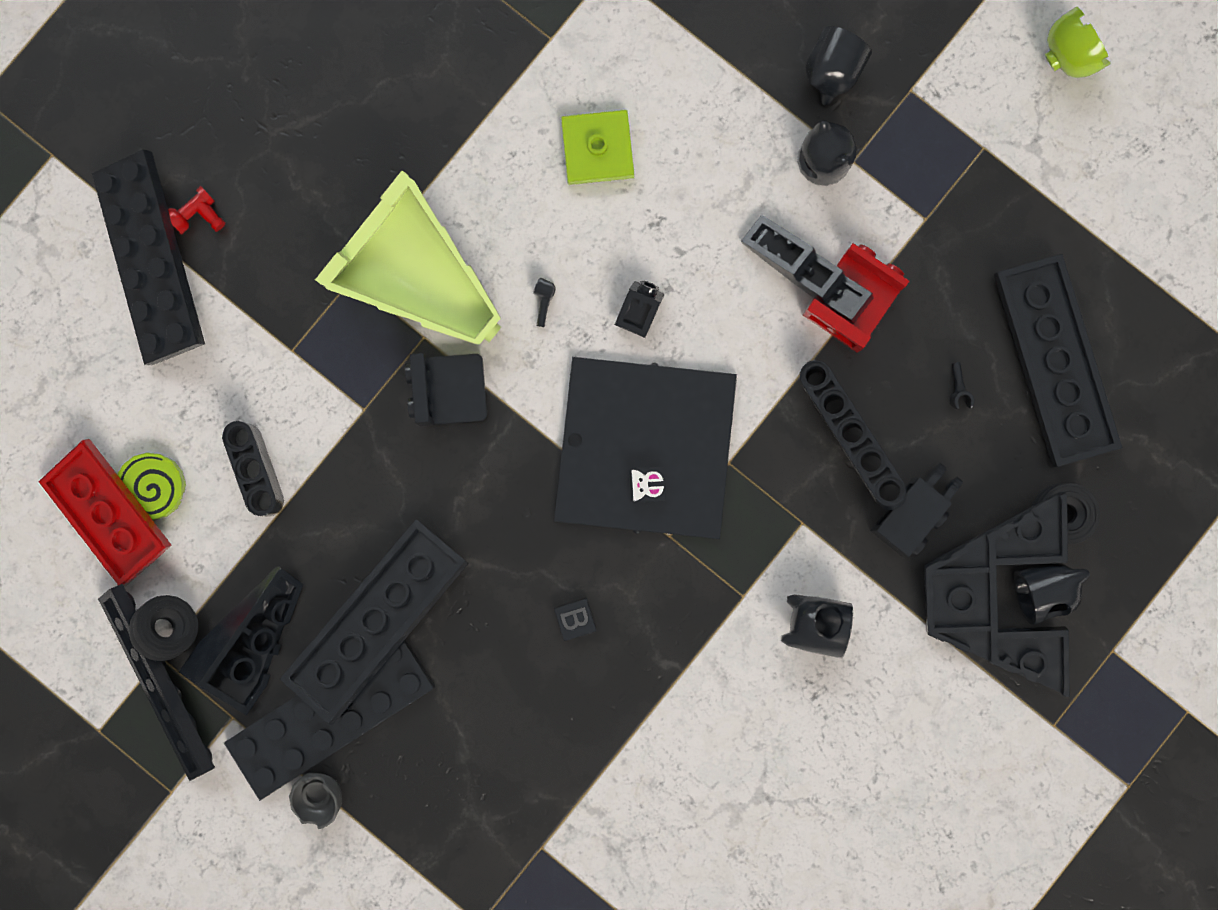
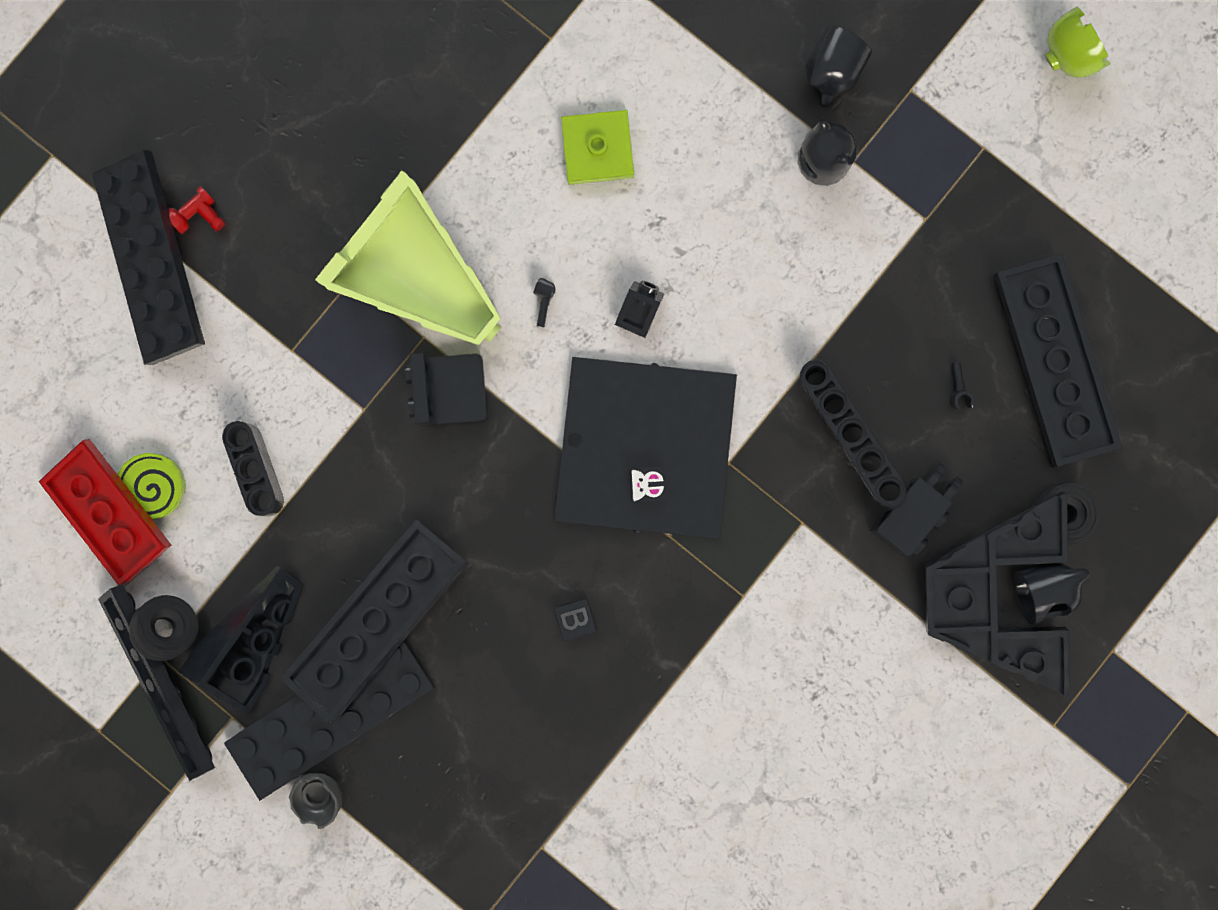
black slope [741,215,874,324] -> none
black piece [781,594,853,658] -> none
red panel [803,243,909,353] -> none

